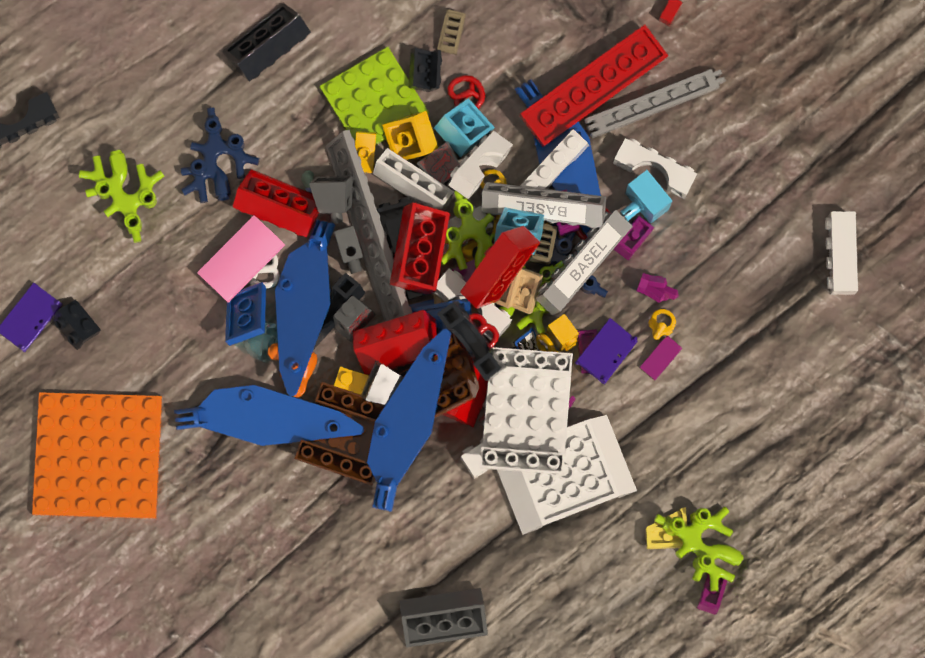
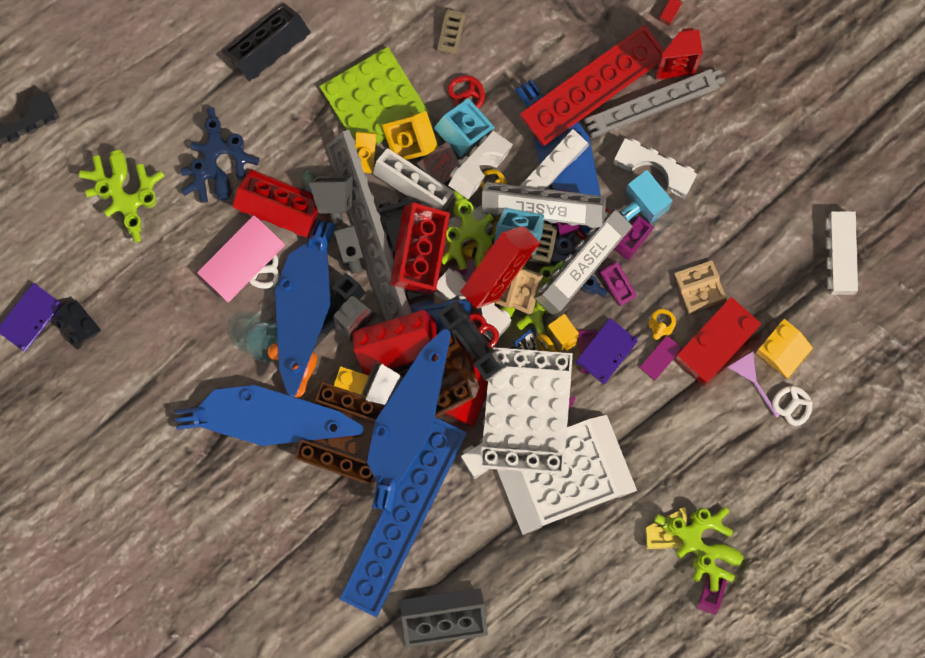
orange plate [32,392,162,519] -> none
blue plate [225,282,266,346] -> none
black bracket [409,48,442,92] -> none
magenta rock [637,273,679,303] -> none
none -> blue plate [340,418,467,618]
none -> magenta slope [598,261,637,306]
none -> red slope [655,28,703,80]
none -> tan slope [674,261,727,314]
none -> red brick [675,297,761,386]
none -> lavender piece [728,352,779,417]
none -> yellow slope [756,319,813,379]
none -> white piece [772,386,813,426]

